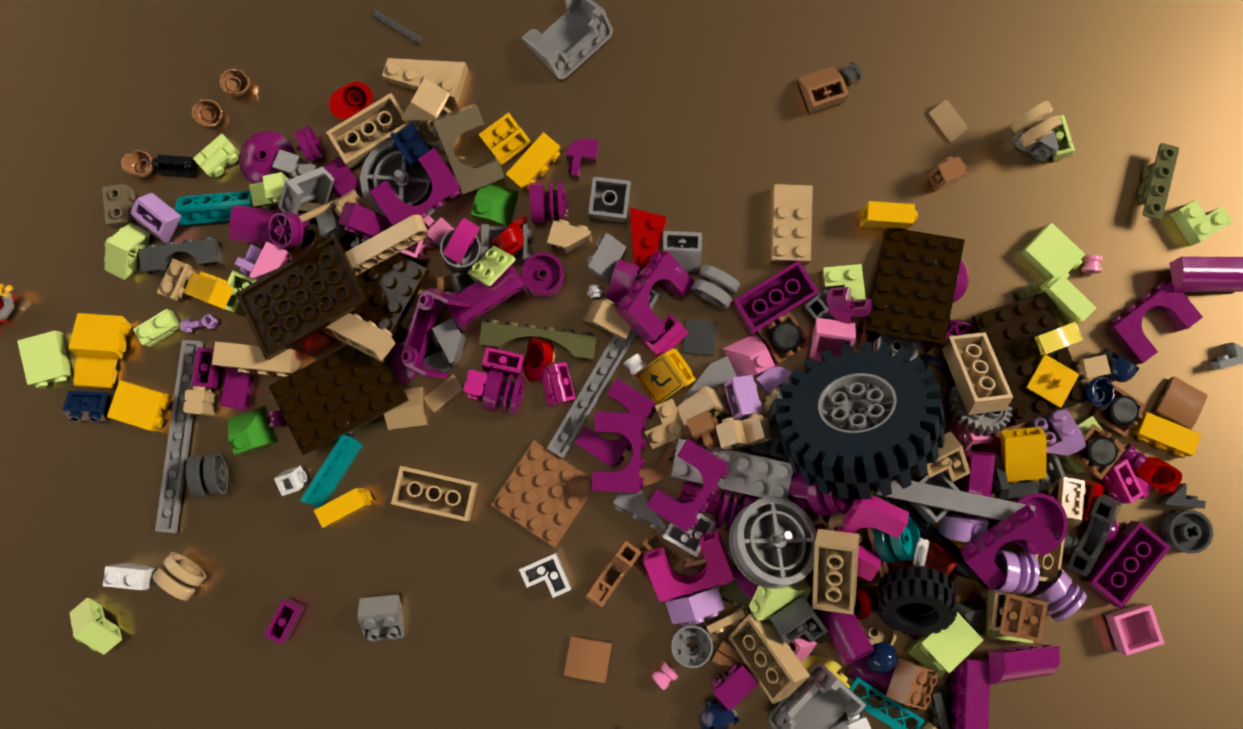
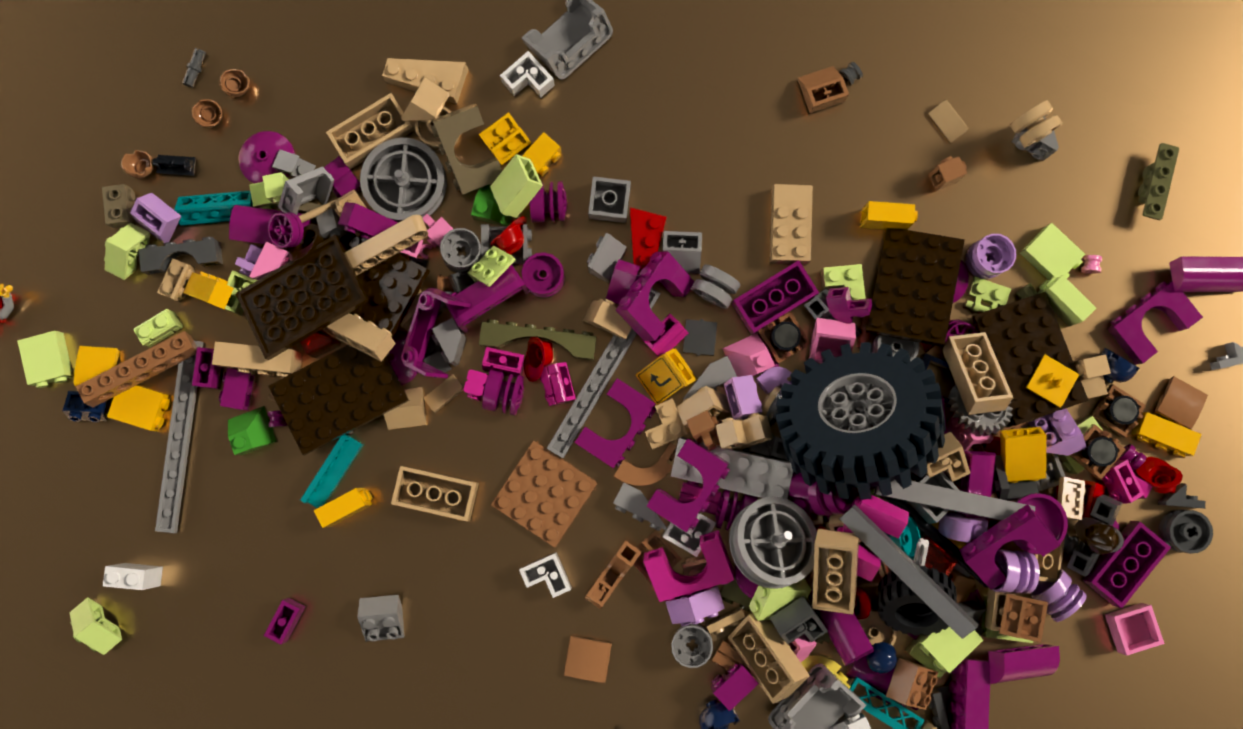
yellow brick [69,313,131,359] -> none
tan wheel [153,552,206,601] -> none
lavender bar [180,314,219,333] -> none
tan brick [183,386,218,416] -> none
dark grey wheel [186,453,228,498] -> none
yellowish green brick [193,133,240,178] -> none
white brick [274,465,308,496] -> none
magenta wheel [295,125,323,163] -> none
red piece [329,81,373,119] -> none
magenta arch [369,148,462,226] -> none
dark grey bar [372,10,423,45] -> none
dark blue bracket [390,122,431,168] -> none
dark pink slope [443,218,480,264] -> none
tan slope [547,219,592,255] -> none
magenta brick [566,139,599,180] -> none
white plate [587,285,606,300] -> none
magenta arch [592,412,646,493] -> none
white wheel [623,353,647,376] -> none
bright pink wheel [651,662,679,690] -> none
light yellow arch [1034,322,1083,355] -> none
yellowish green brick [1052,115,1075,161] -> none
dark blue hair [1085,377,1115,408] -> none
yellowish green brick [1170,200,1233,246] -> none
none -> medium nougat brick [76,331,197,407]
none -> dark grey pin [182,48,206,88]
none -> yellowish green brick [490,154,543,218]
none -> white brick [500,51,555,98]
none -> dark grey tile [840,504,979,639]
none -> yellowish green plate [964,276,1011,313]
none -> lavender wheel [965,234,1016,279]
none -> dark brown piece [1075,517,1124,555]

